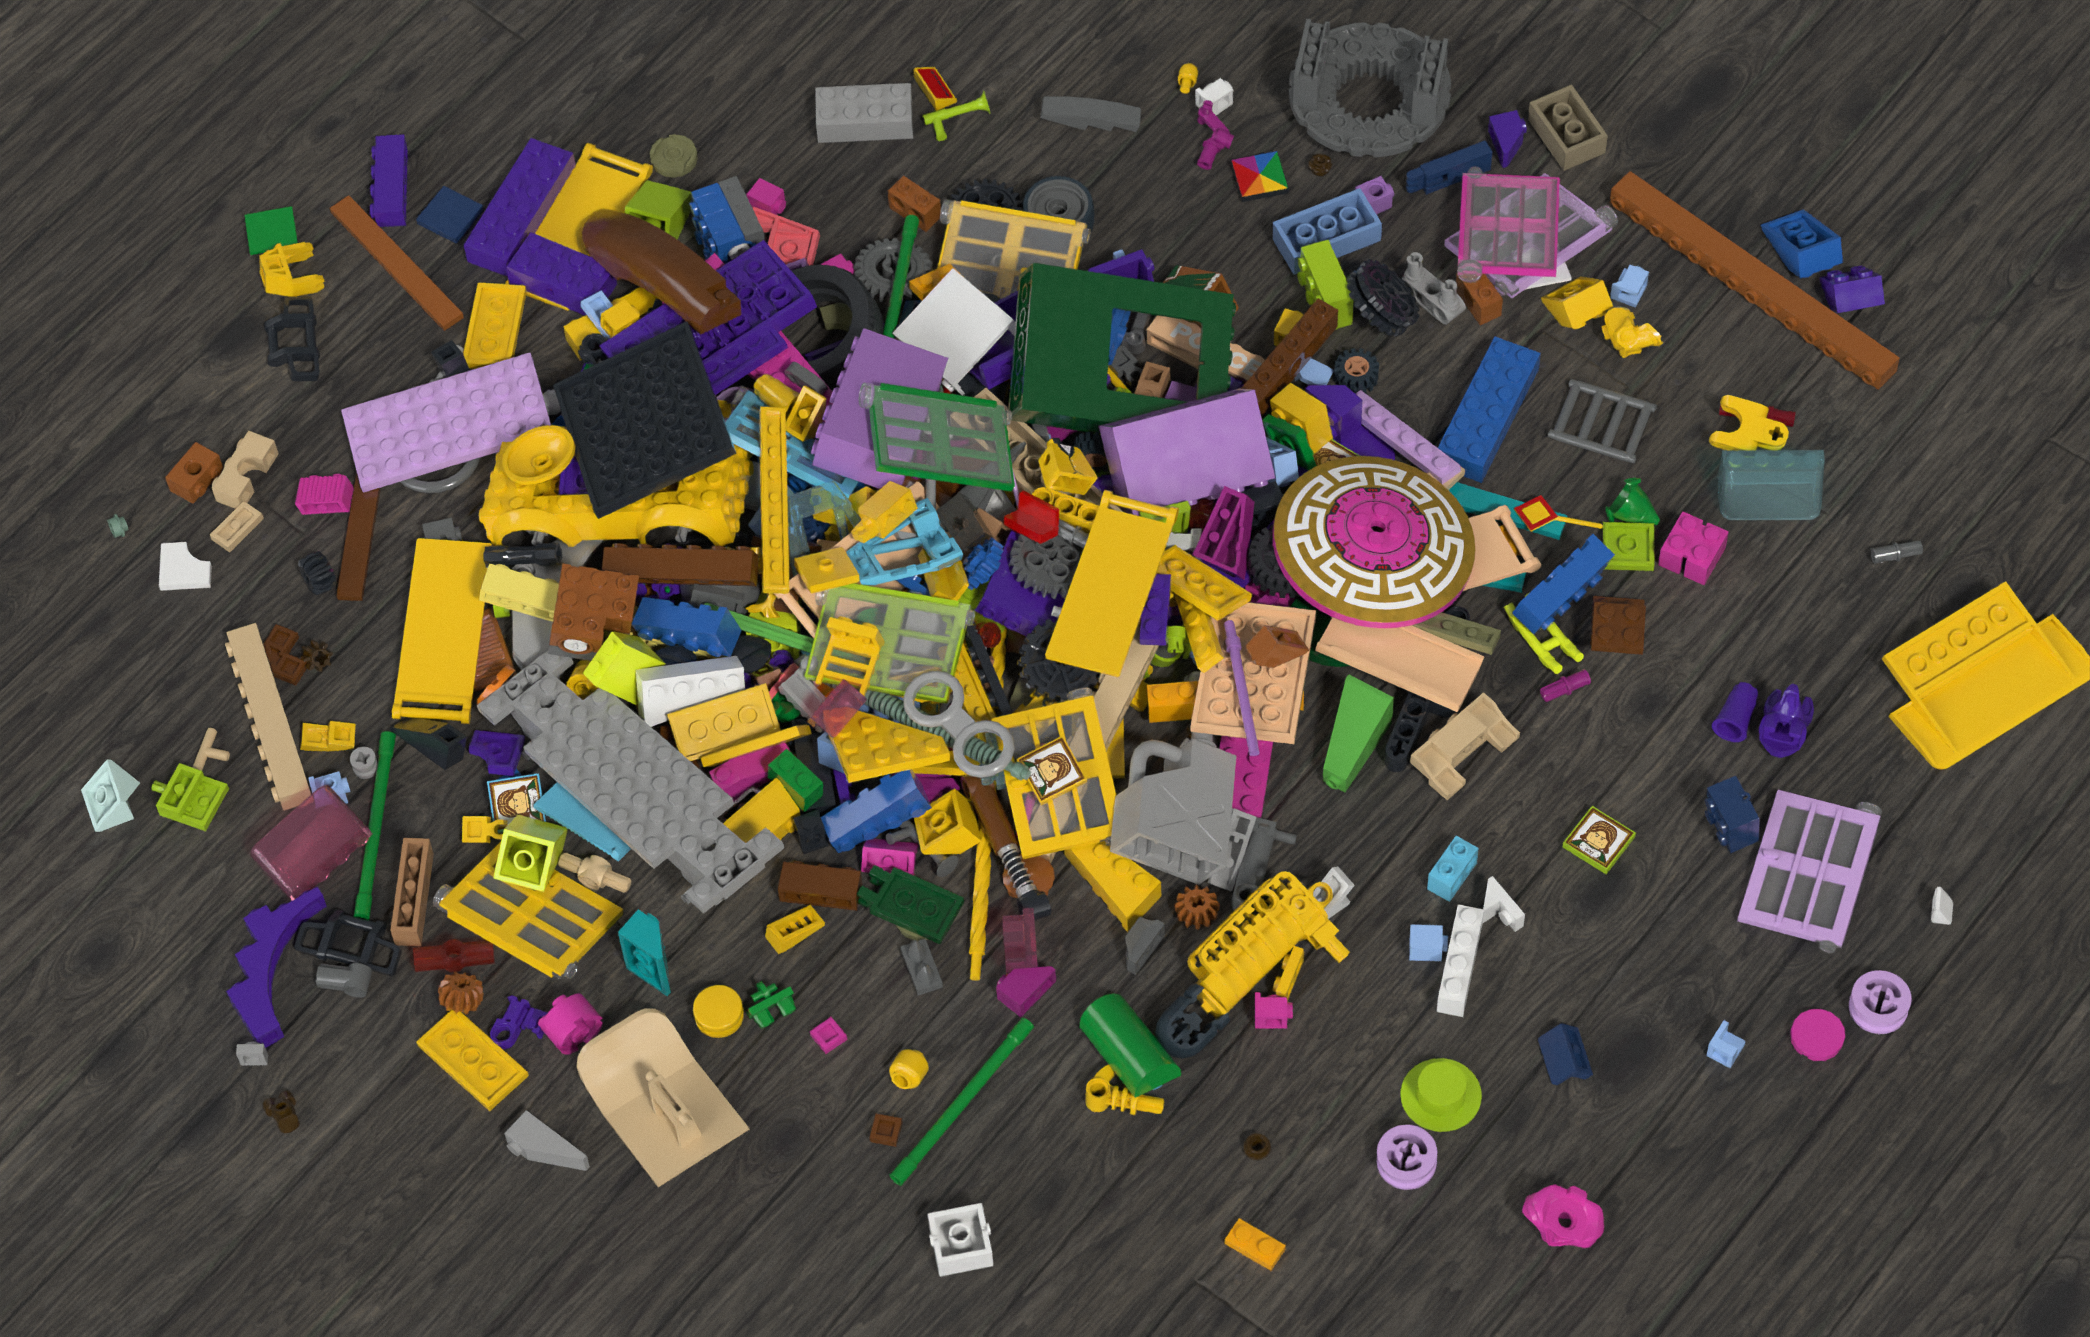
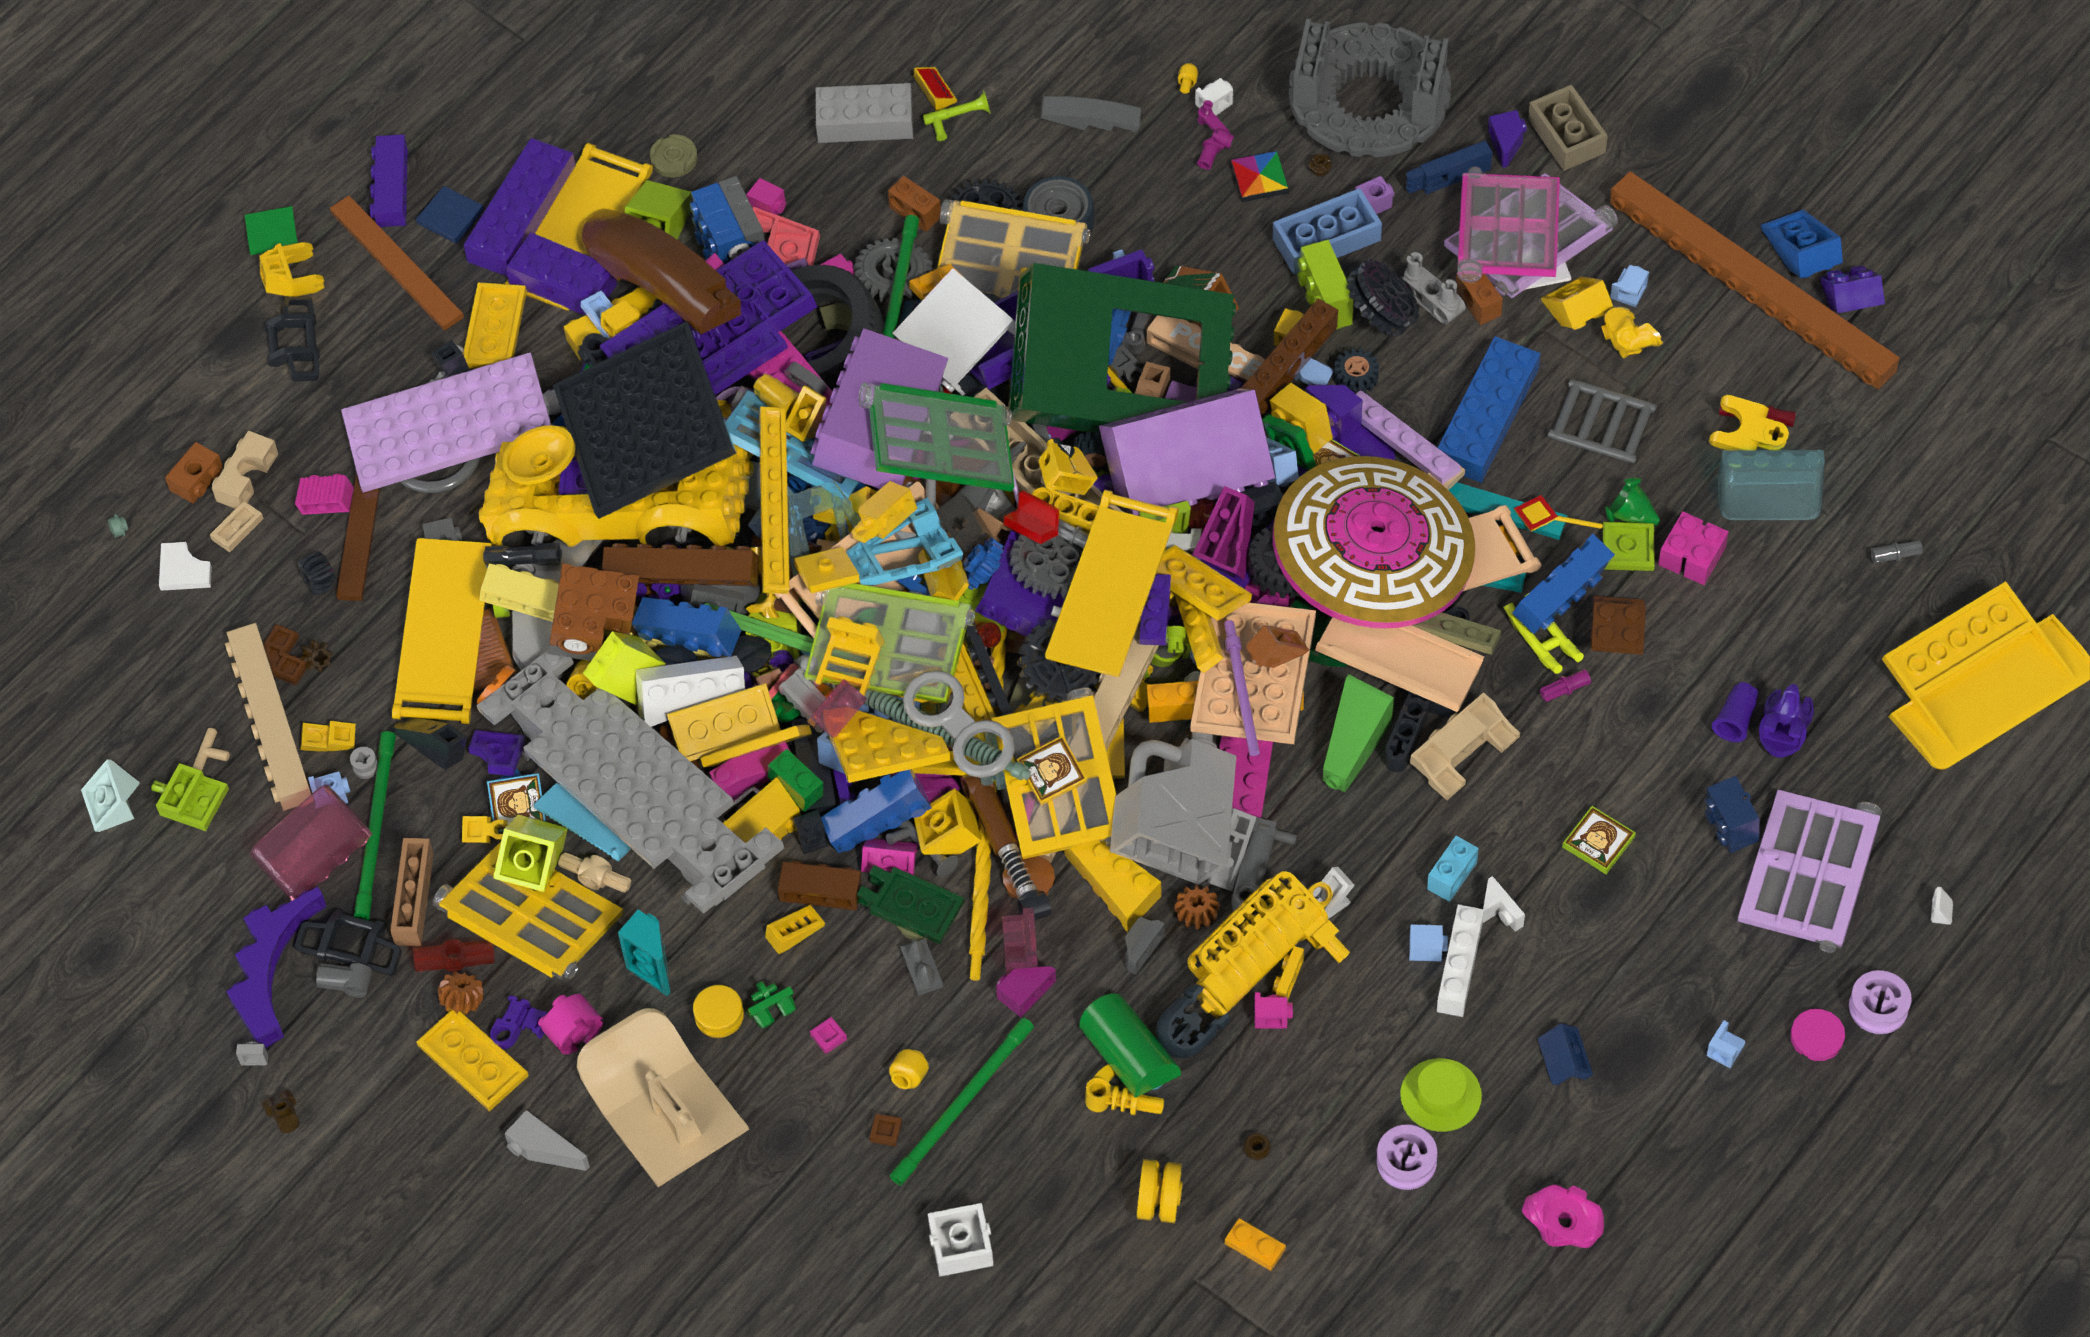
none -> yellow wheel [1137,1159,1182,1223]

